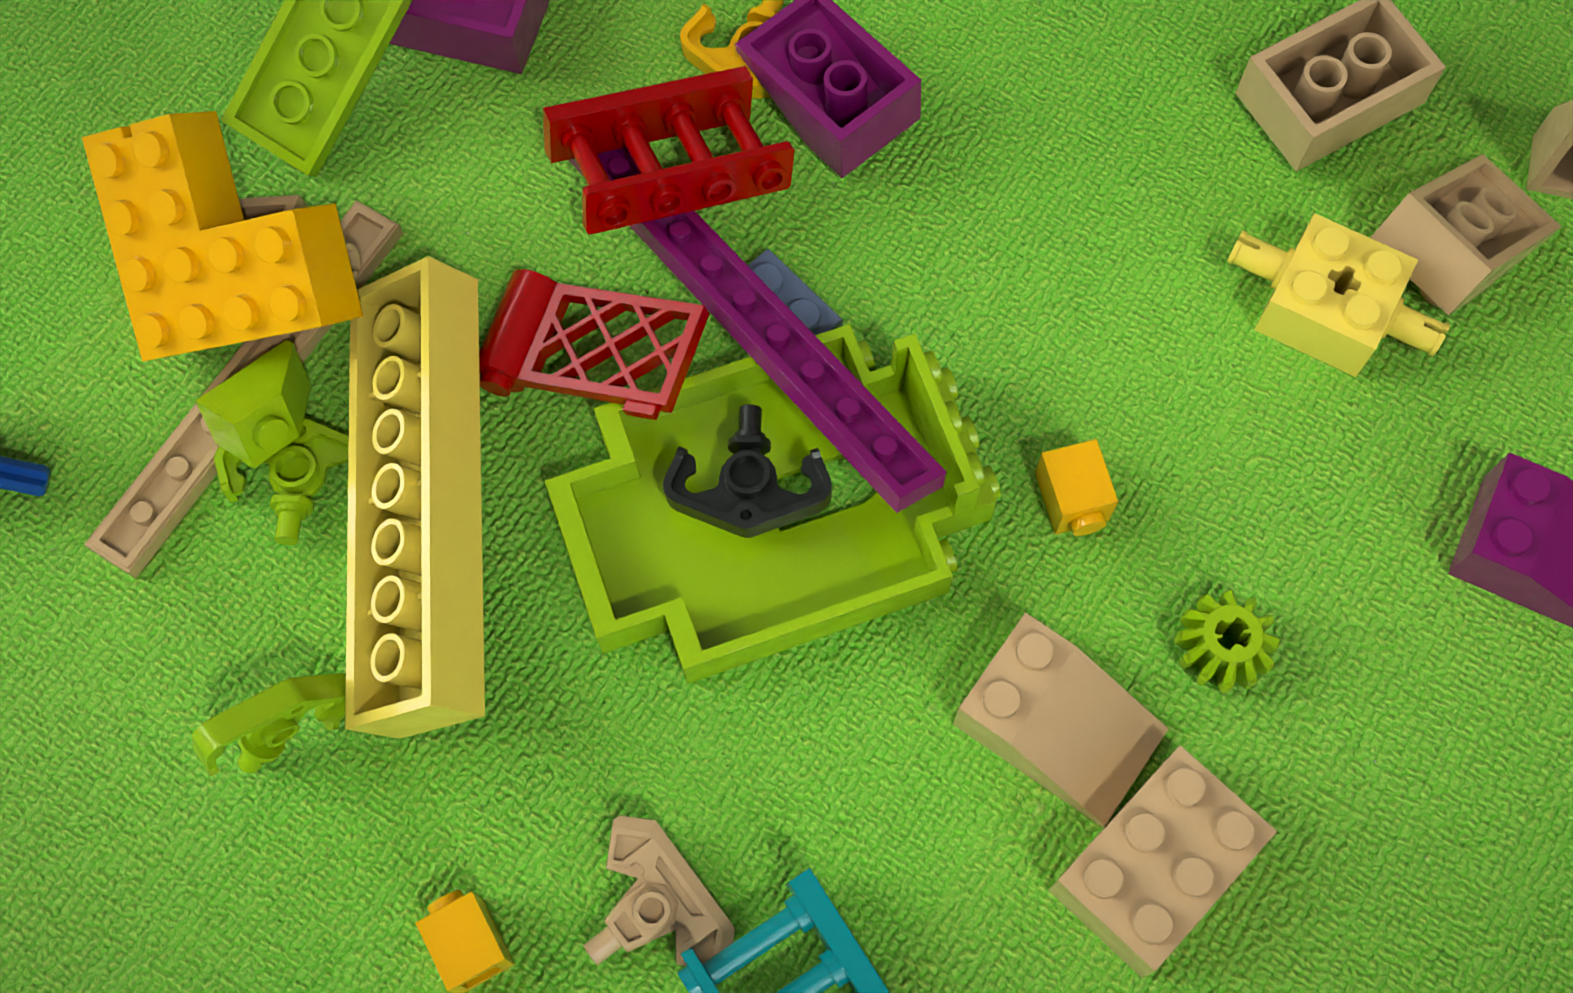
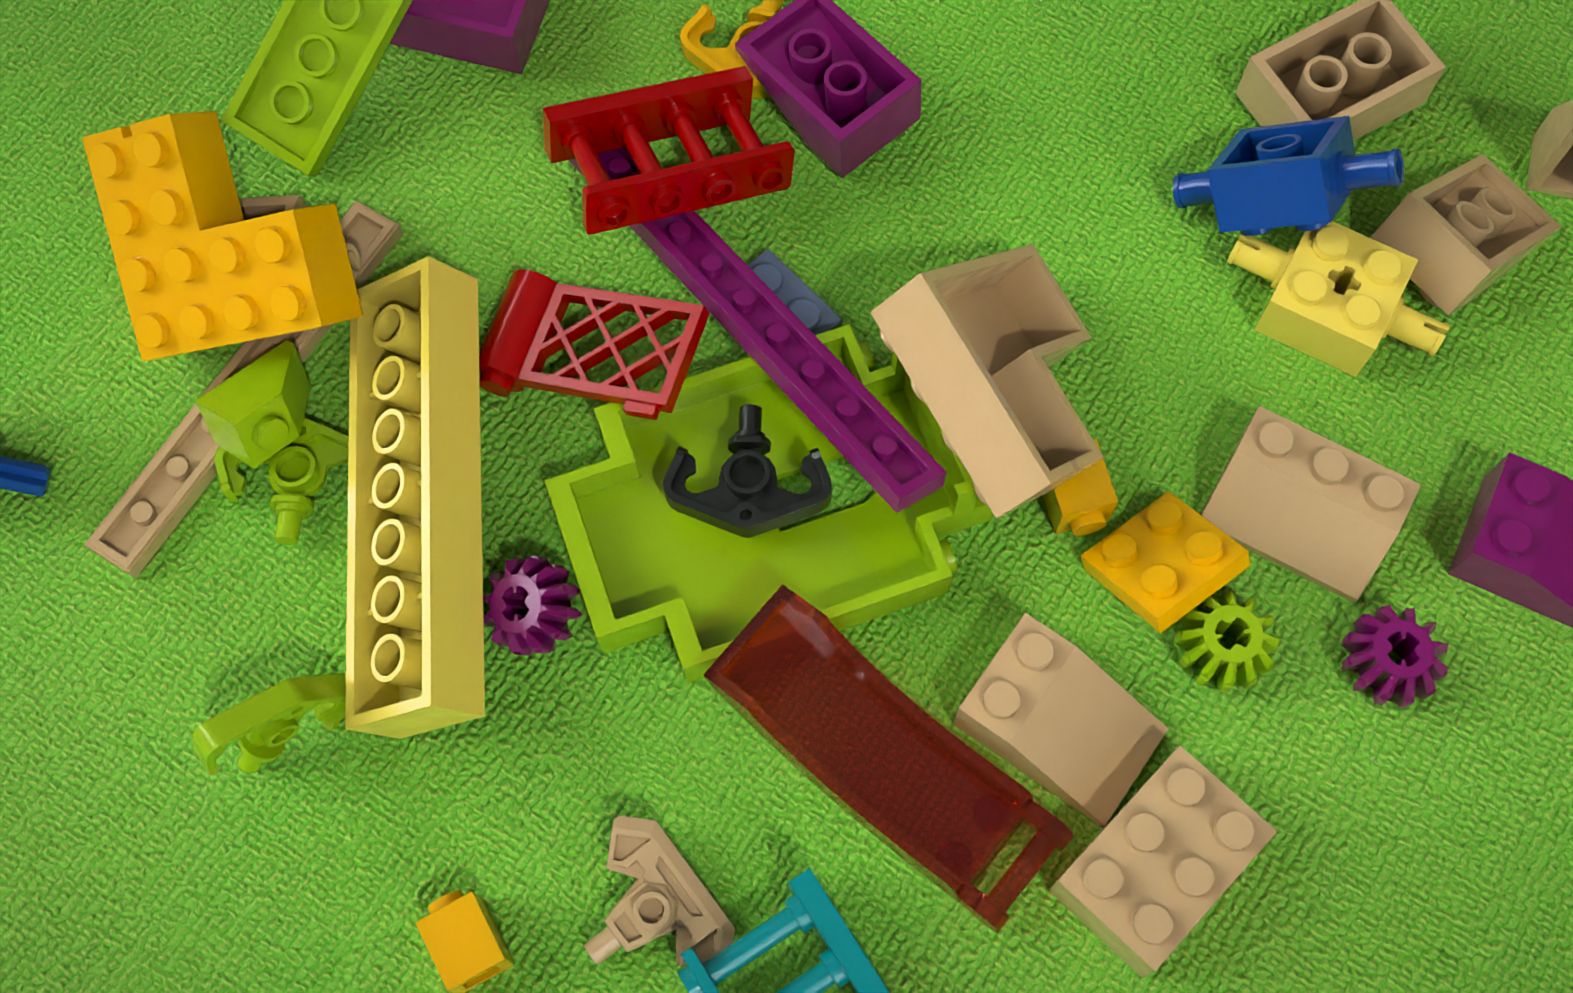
none -> magenta gear [483,555,582,656]
none -> clear red windscreen [703,584,1074,933]
none -> tan piece [870,244,1104,519]
none -> yellow plate [1080,491,1251,634]
none -> blue brick [1173,116,1404,236]
none -> tan slope [1201,406,1421,603]
none -> magenta gear [1341,605,1449,708]

